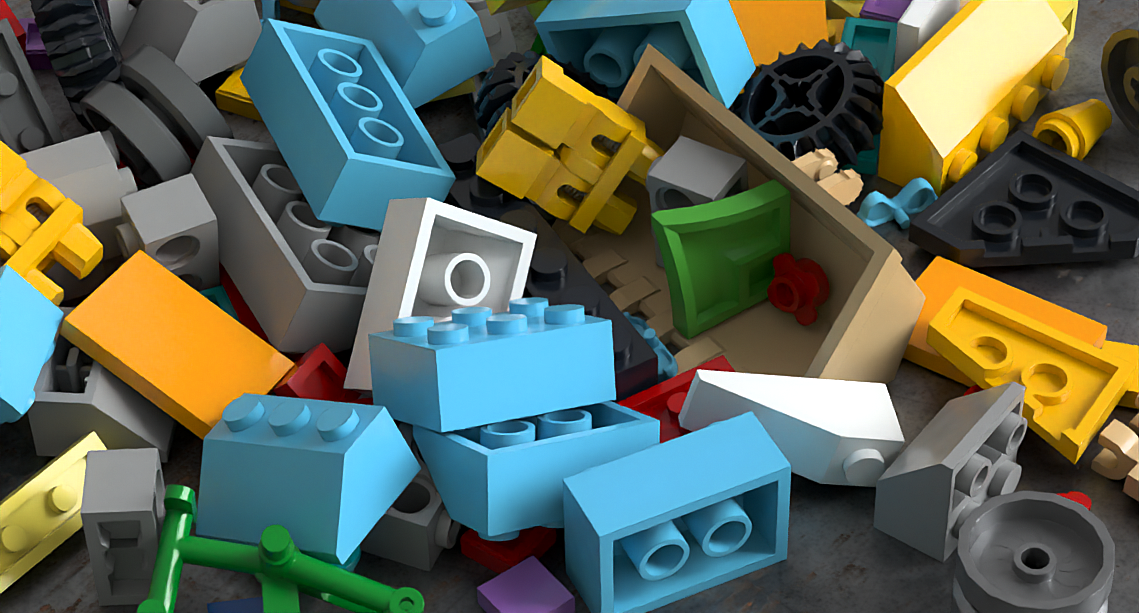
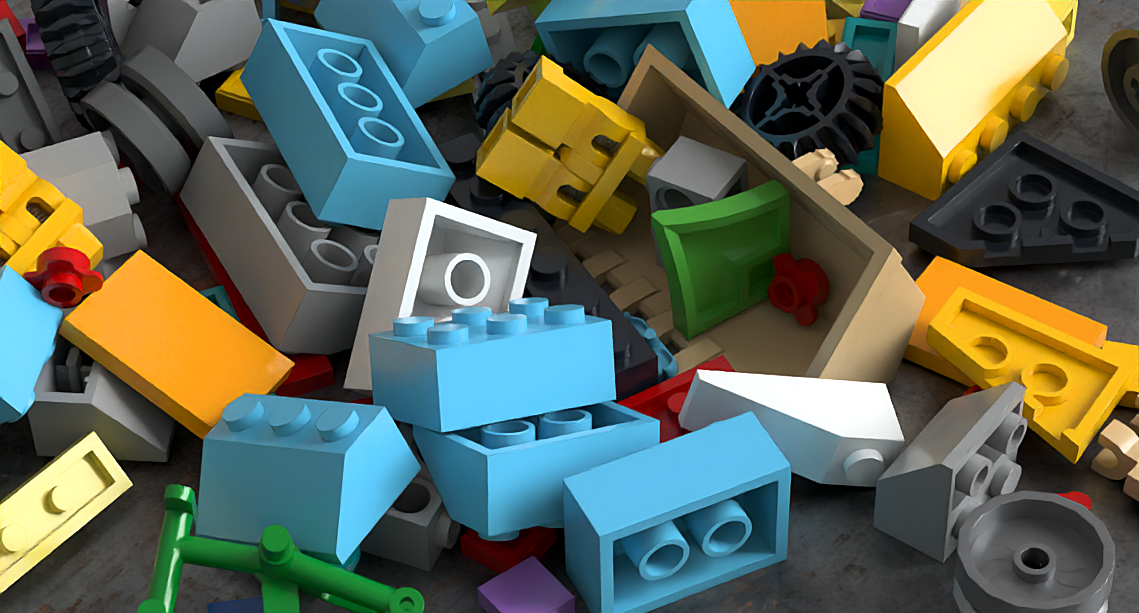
light grey brick [80,448,165,606] -> none
light grey brick [115,173,220,292] -> none
red plate [273,342,361,403] -> none
medium azure piece [856,177,938,229] -> none
yellow cone [1031,99,1112,161] -> none
none -> red plate [22,247,103,309]

